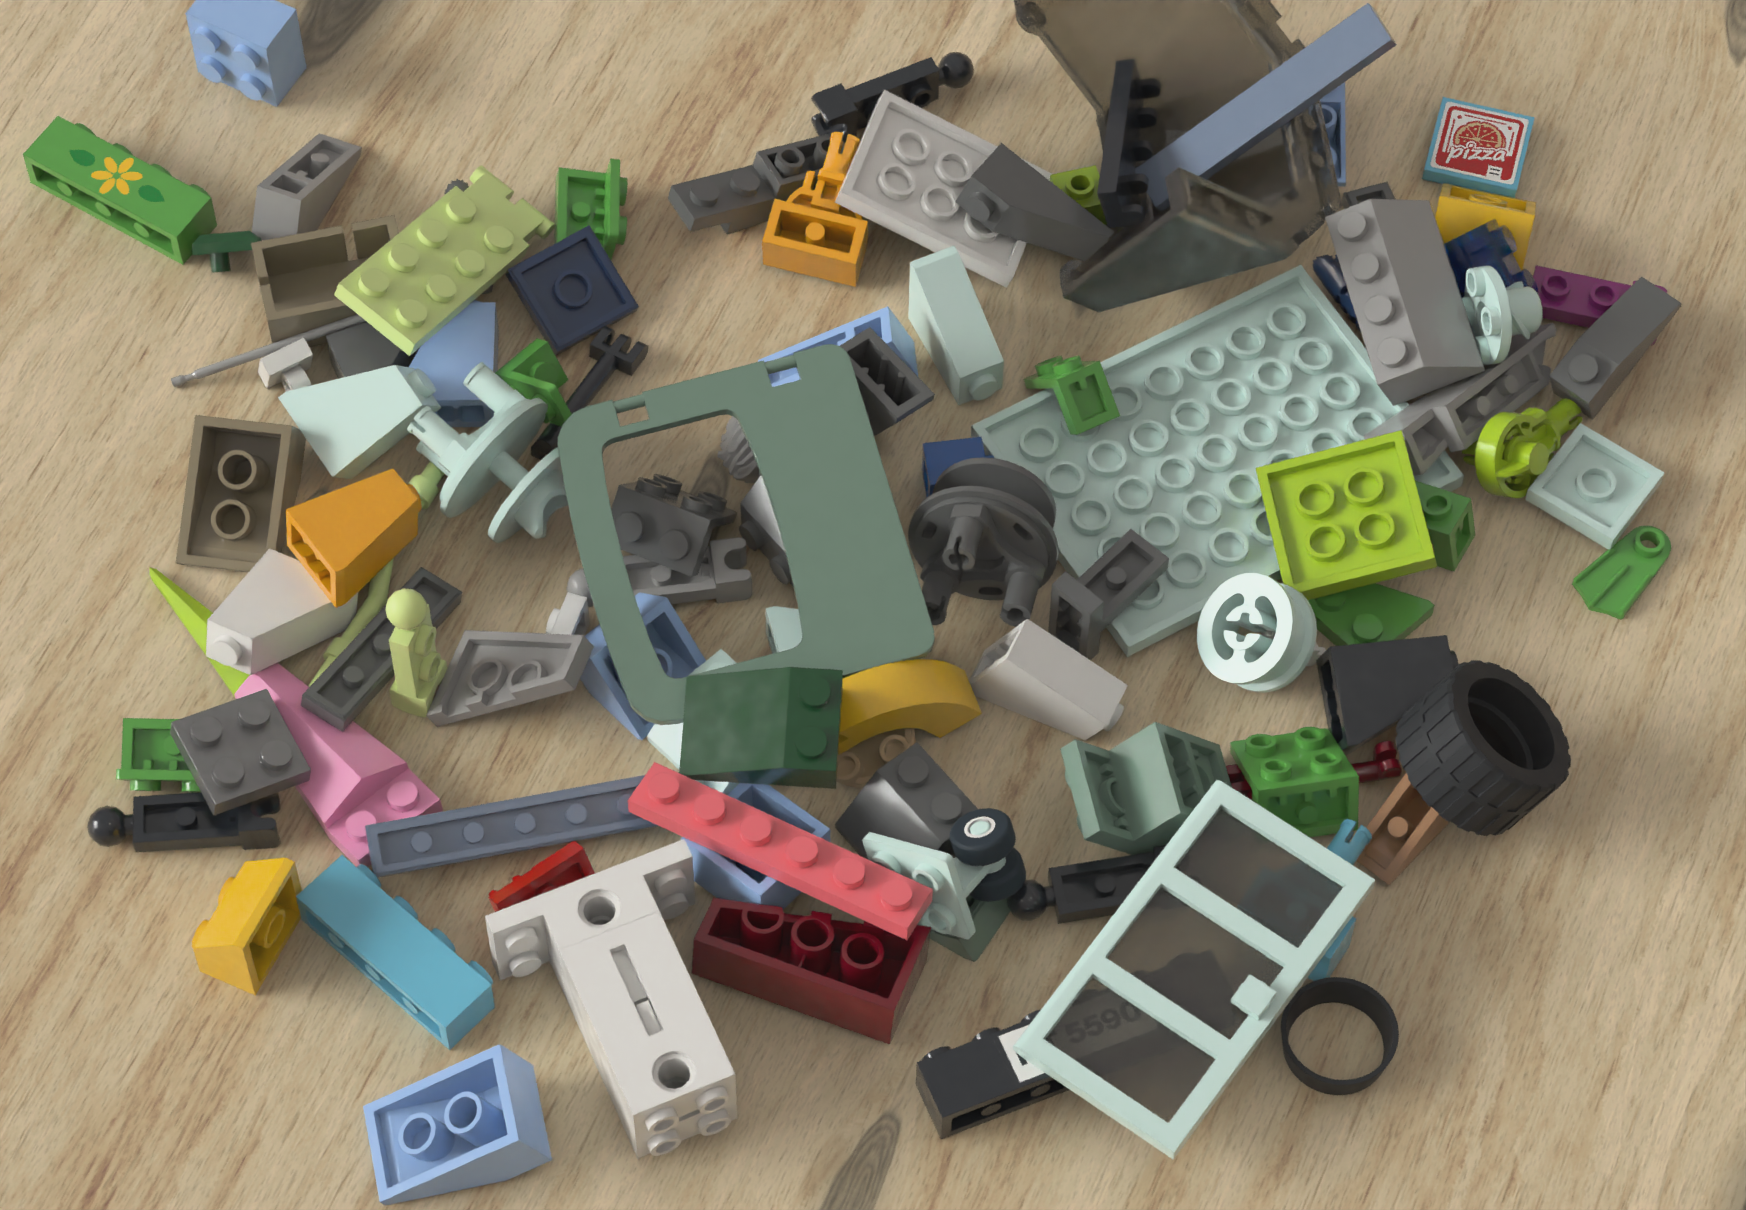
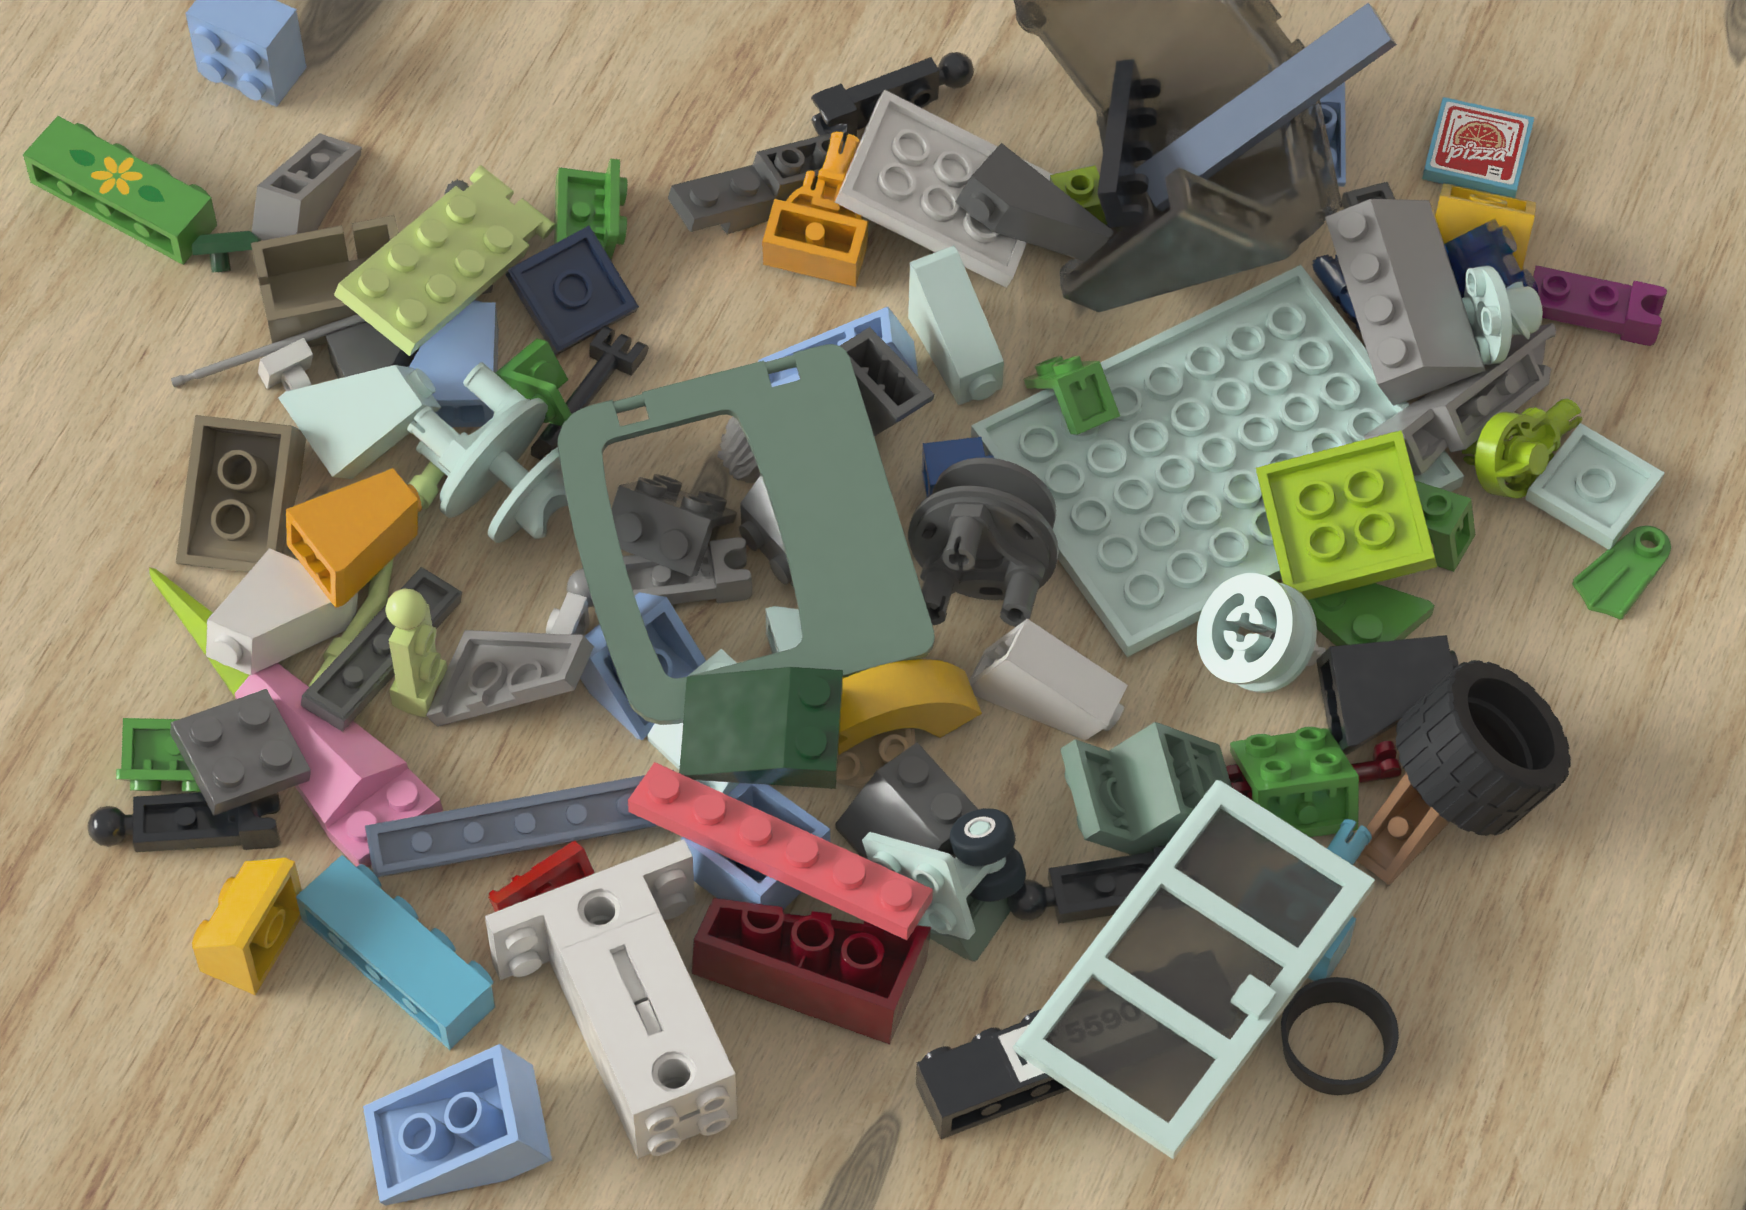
dark grey bracket [1048,529,1169,660] -> none
dark grey slope [1549,276,1682,420] -> none

